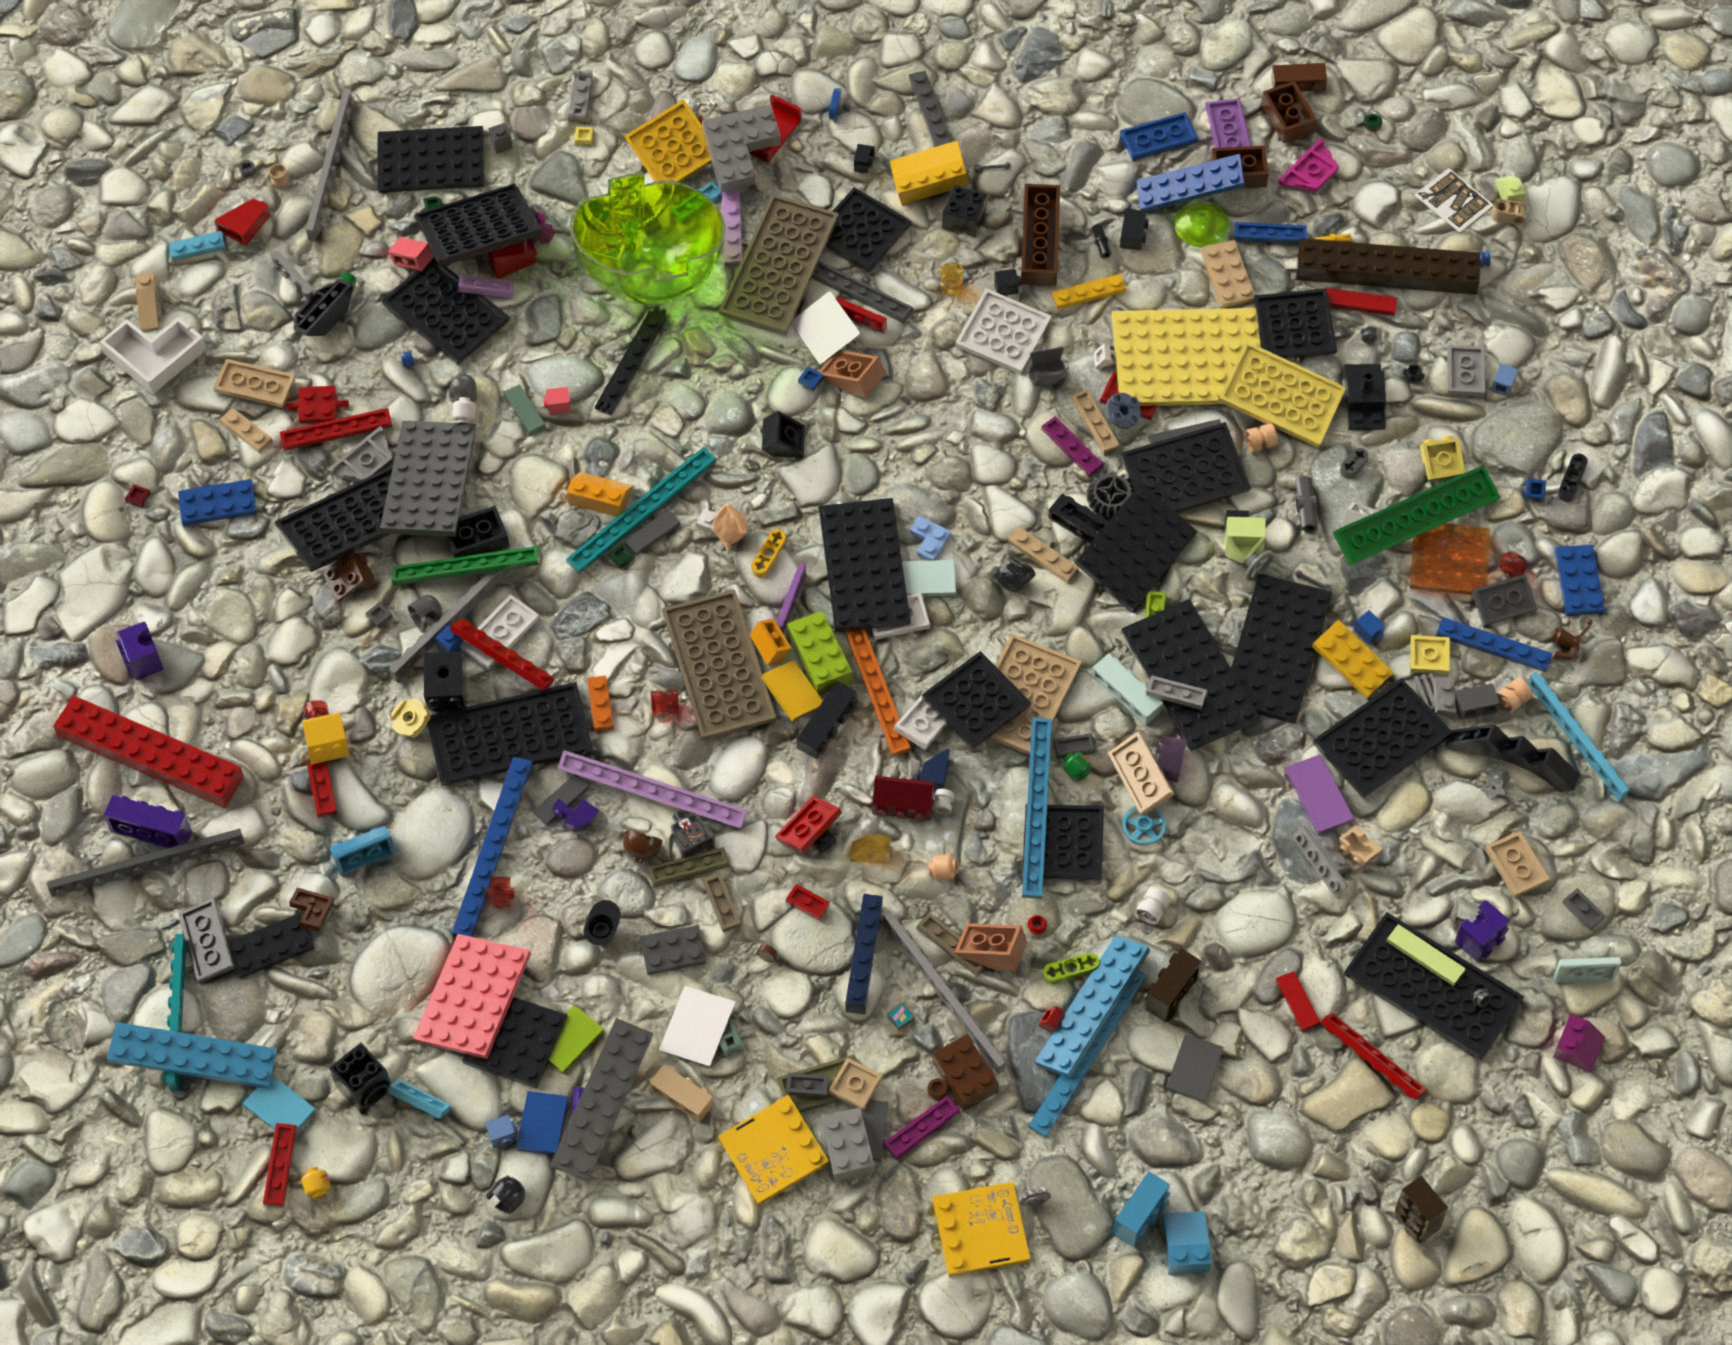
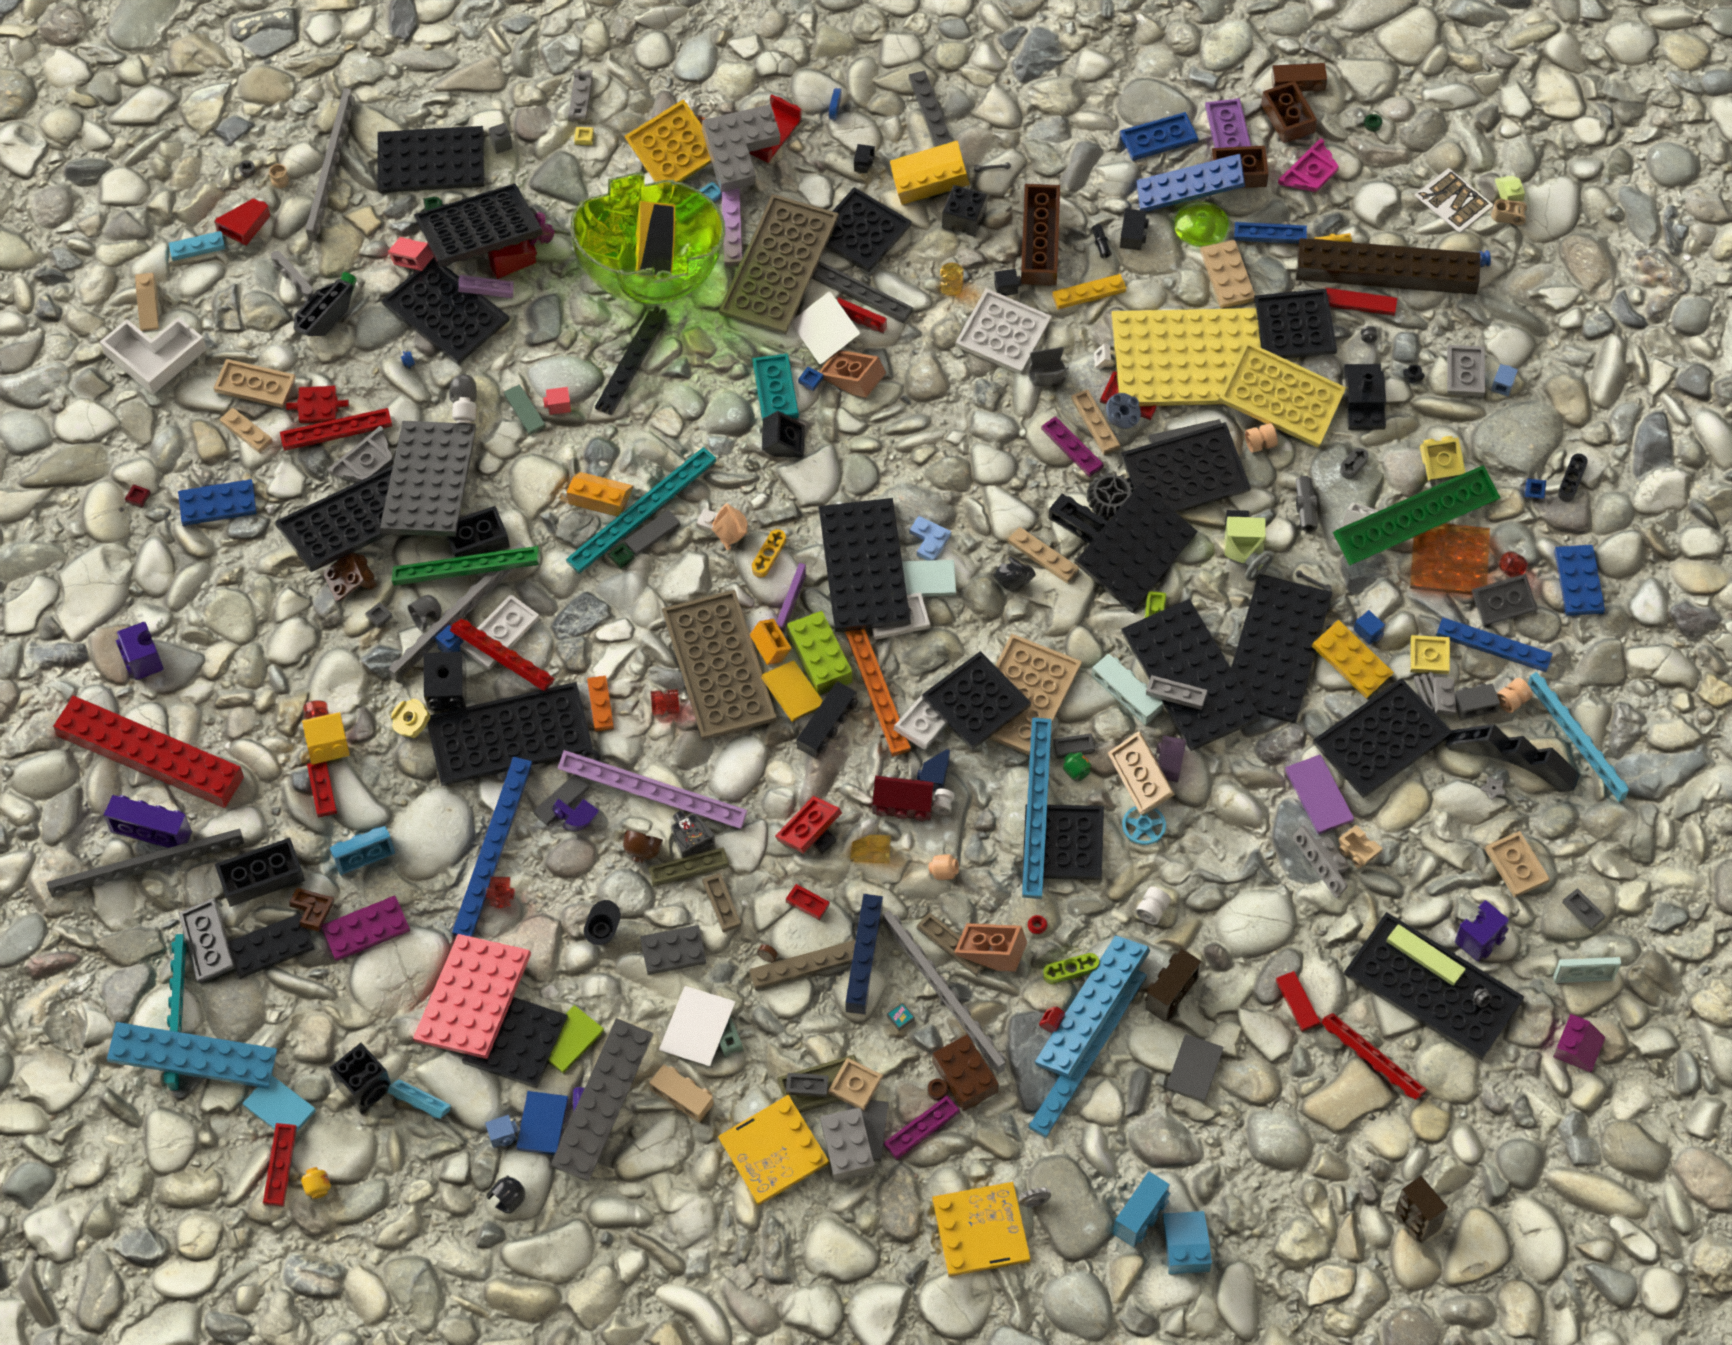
reddish brown piece [1551,619,1593,661] -> none
none -> black brick [215,838,305,907]
none -> magenta plate [322,895,410,961]
none -> black slope [635,201,675,279]
none -> dark tan plate [749,940,856,990]
none -> teal tile [752,353,799,422]

